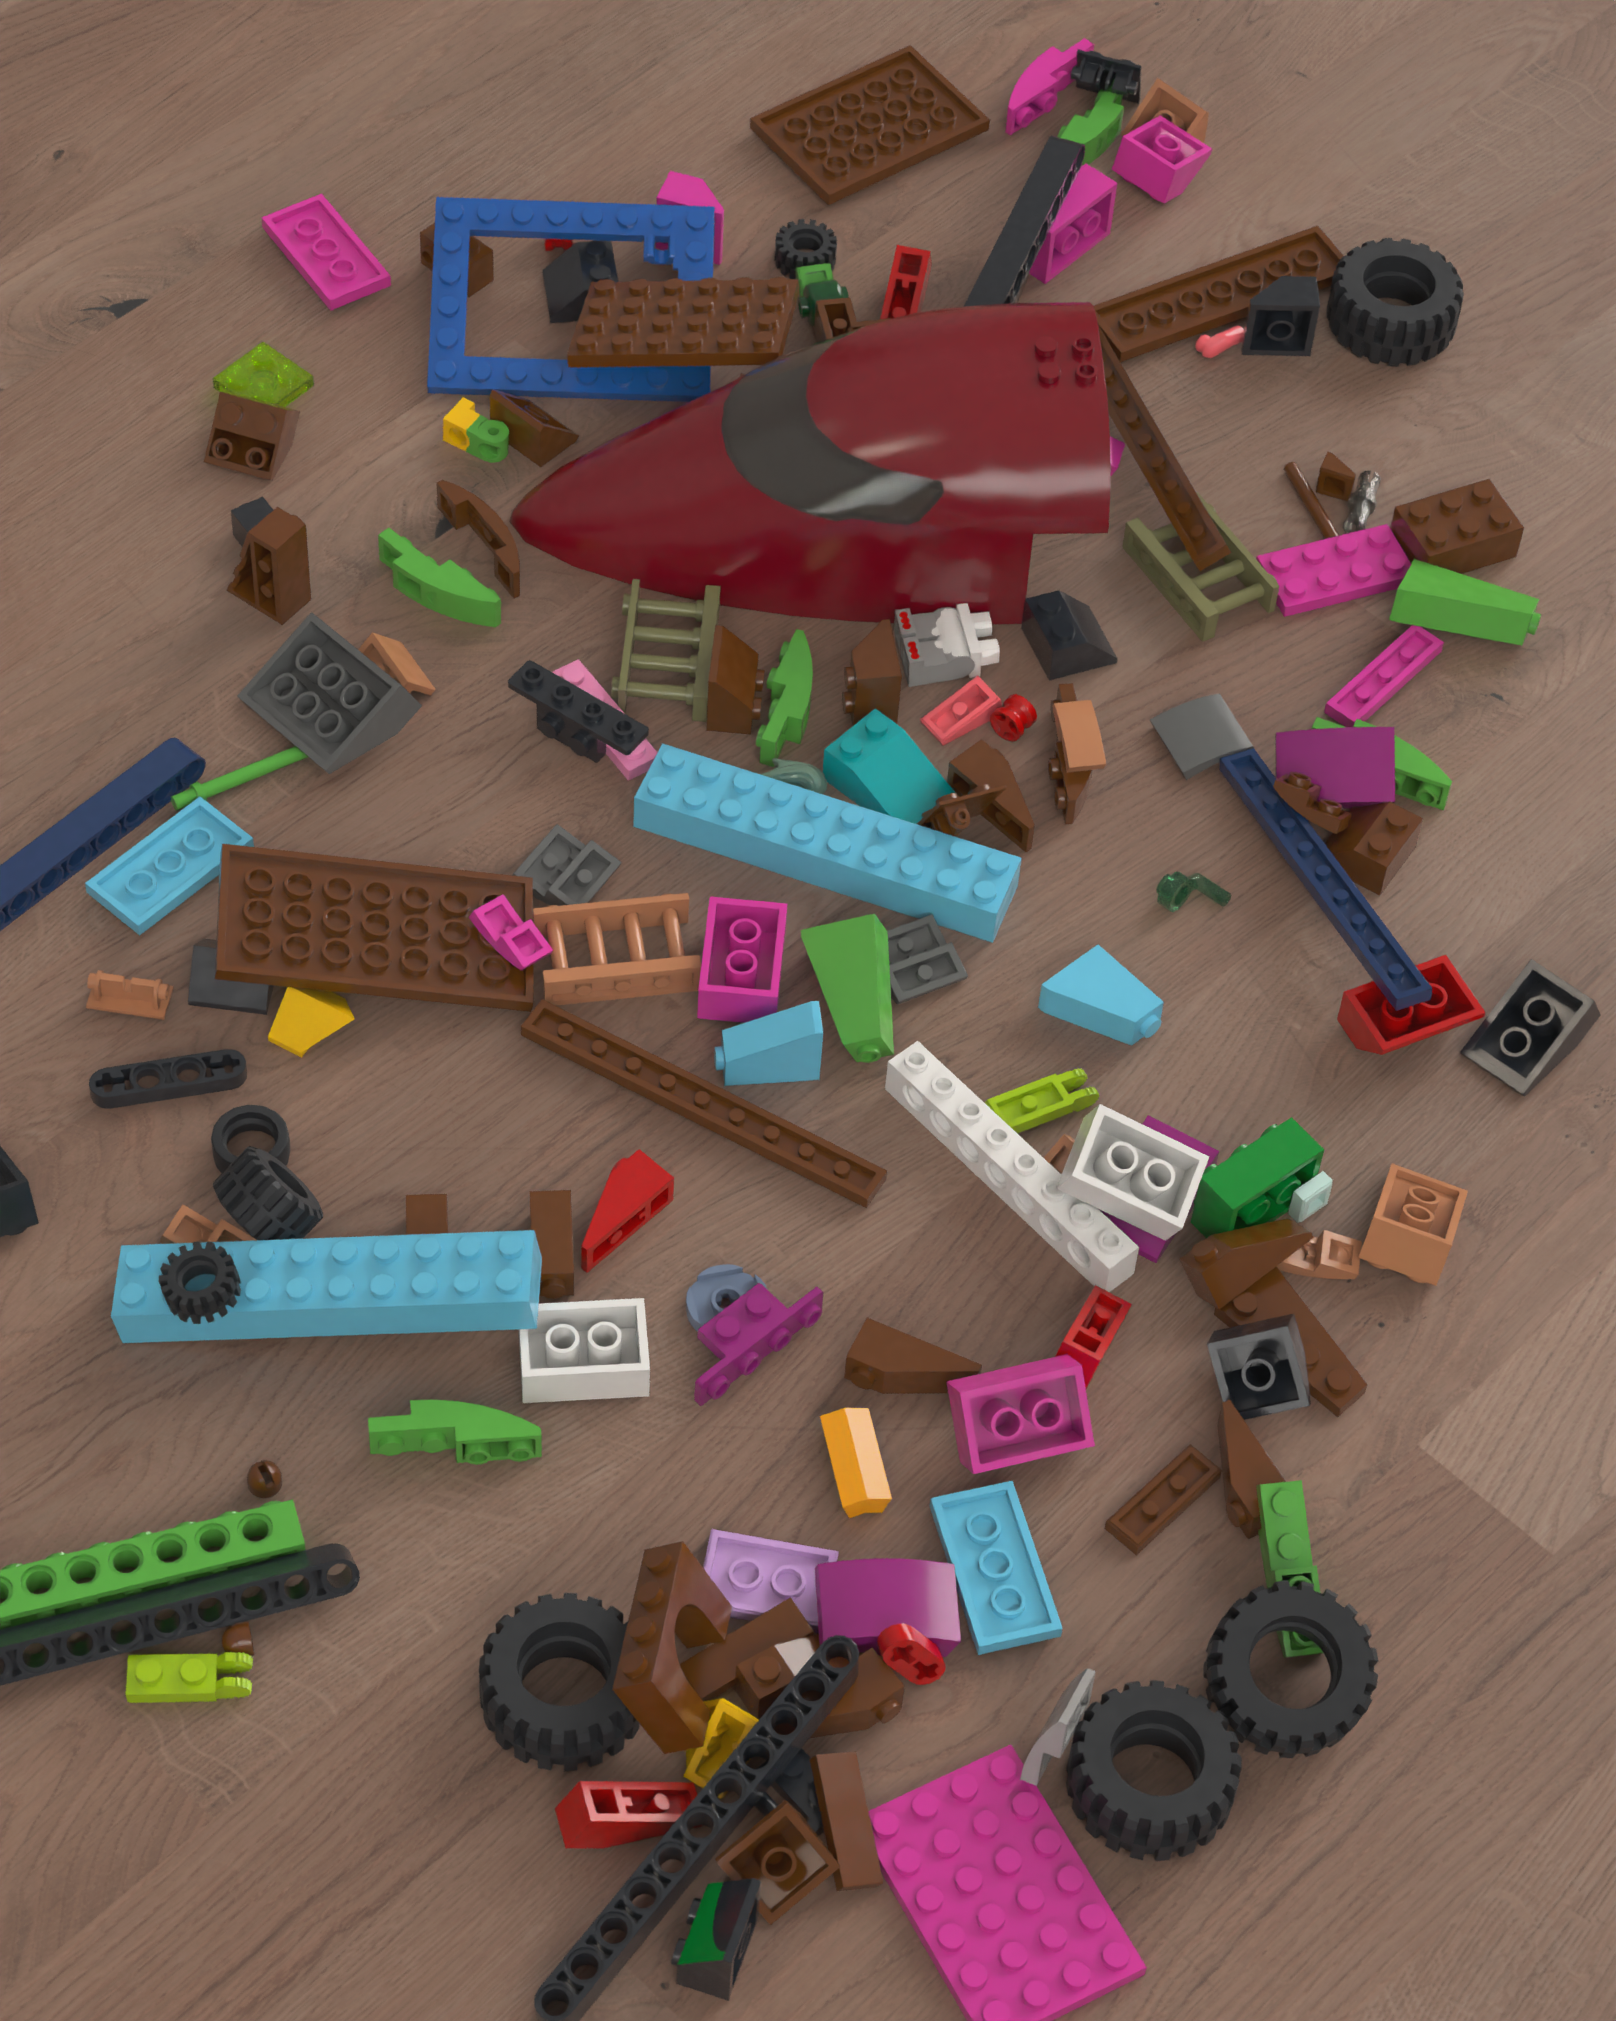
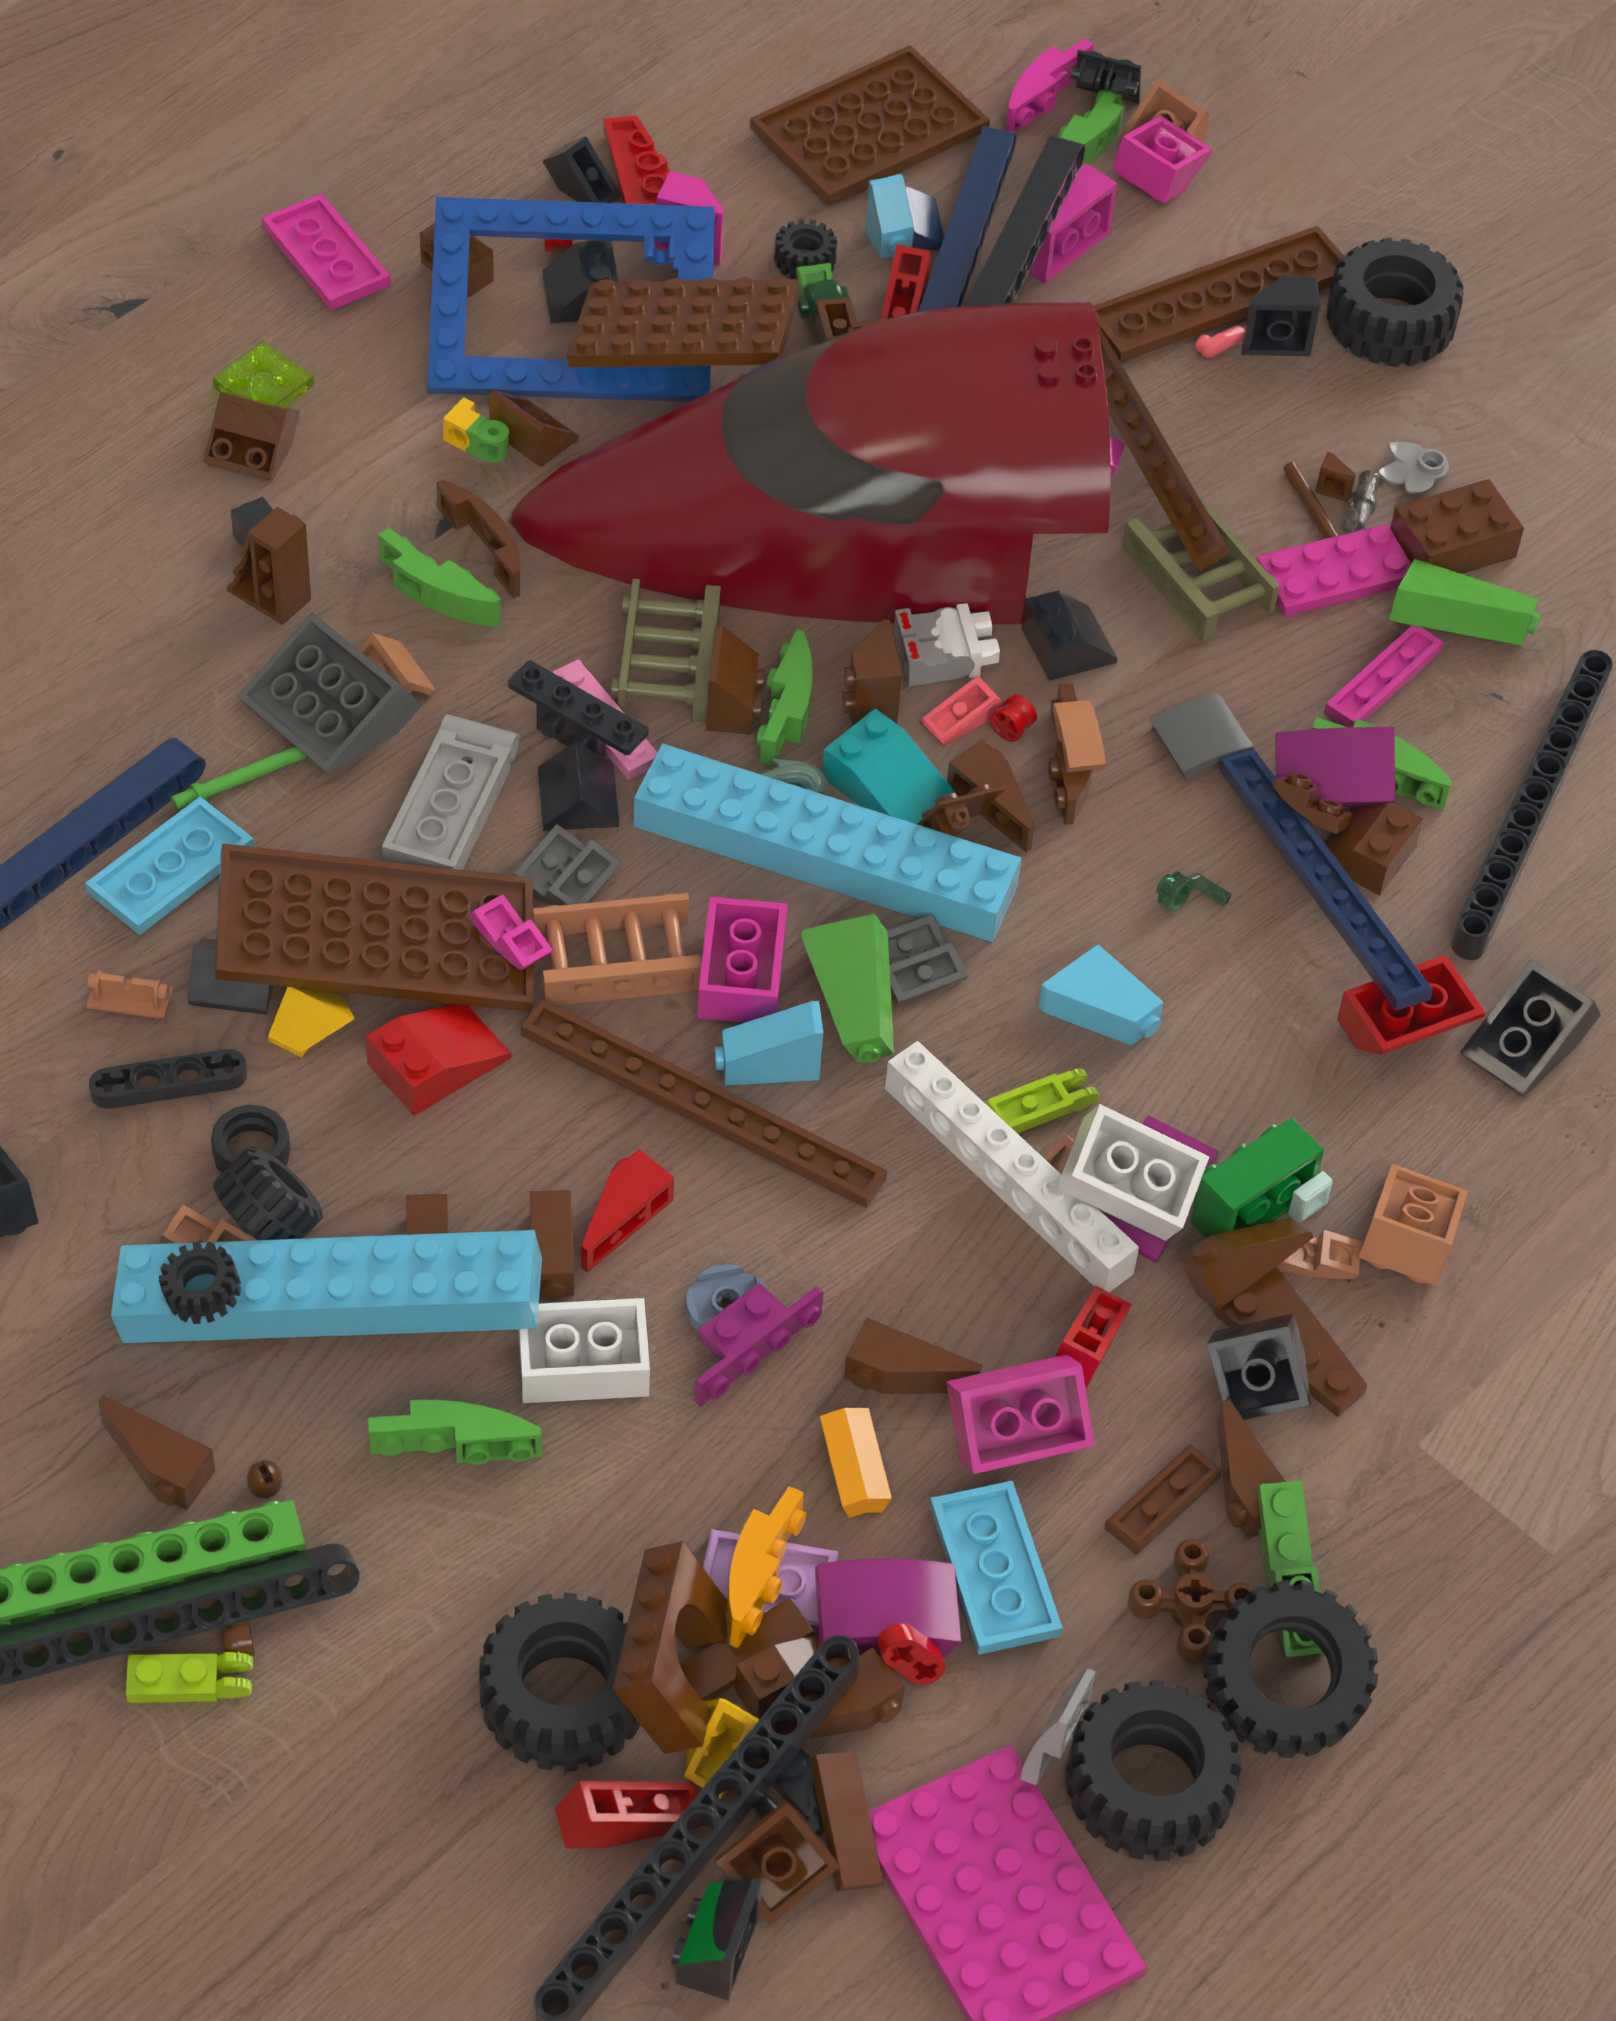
none -> reddish brown slope [99,1395,215,1510]
none -> red slope [366,1004,511,1116]
none -> light grey hinge [382,714,520,870]
none -> black slope [538,741,619,831]
none -> black slope [542,136,621,203]
none -> red wing [603,115,670,205]
none -> light orange slope [727,1486,807,1648]
none -> medium azure slope [865,174,914,259]
none -> dark blue slope [906,187,944,250]
none -> dark blue beam [918,126,1017,313]
none -> reddish brown gear [1128,1539,1254,1664]
none -> light grey plate [1379,442,1449,494]
none -> black beam [1451,650,1613,960]

